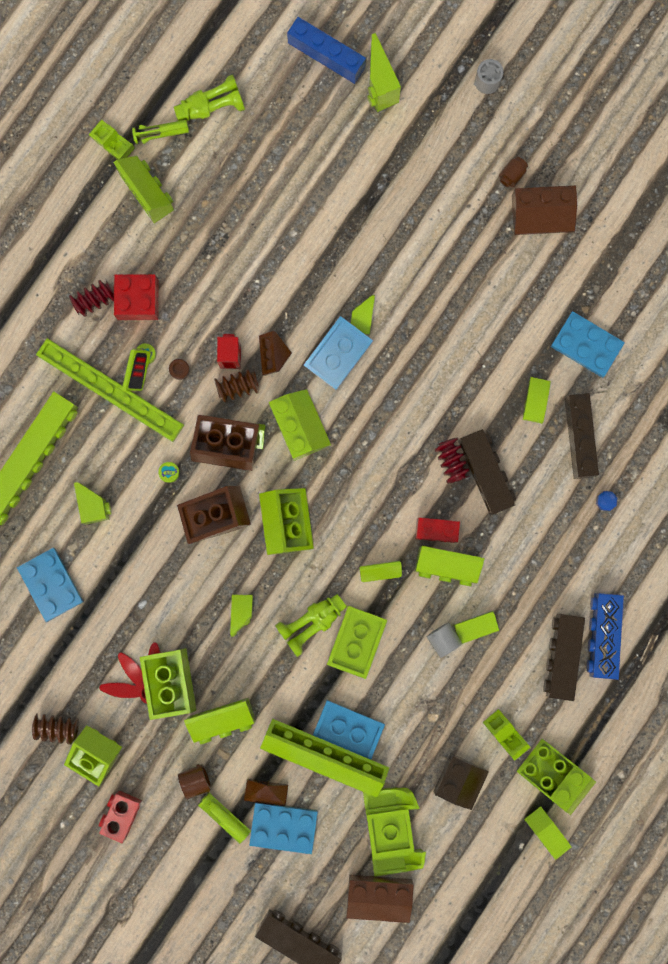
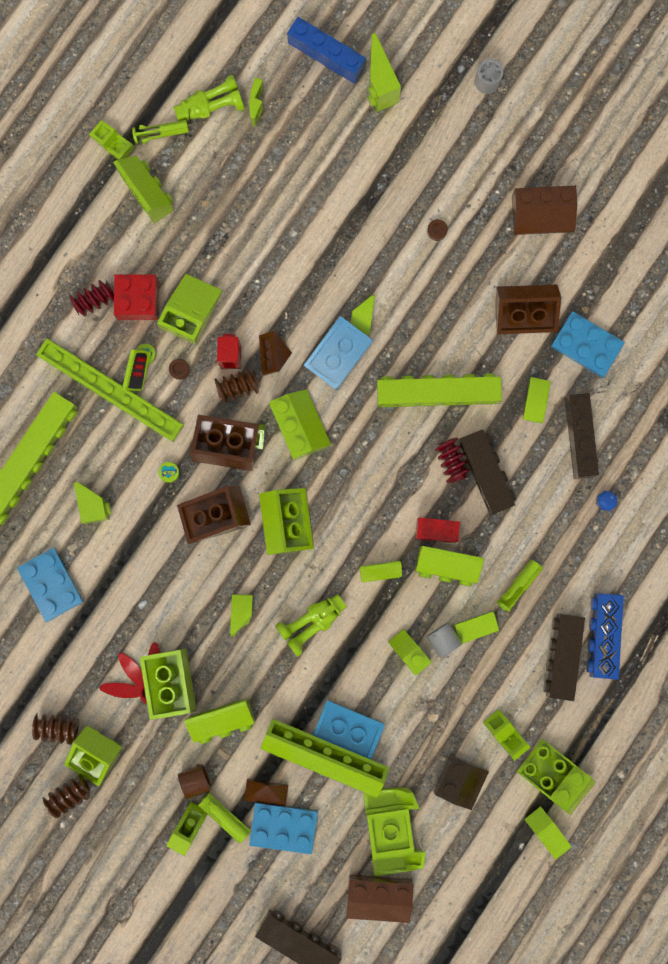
brick [98,790,142,844] -> none
lime plate [327,606,387,679] -> none
reddish brown brick [499,156,528,188] -> none
none -> reddish brown piece [42,773,90,818]
none -> lime slope [157,274,223,345]
none -> lime slope [166,801,208,856]
none -> lime slope [249,77,264,127]
none -> lime brick [377,373,502,407]
none -> lime slope [388,629,432,676]
none -> reddish brown tile [427,219,448,241]
none -> reddish brown slope [495,284,562,334]
none -> lime piece [496,559,543,612]

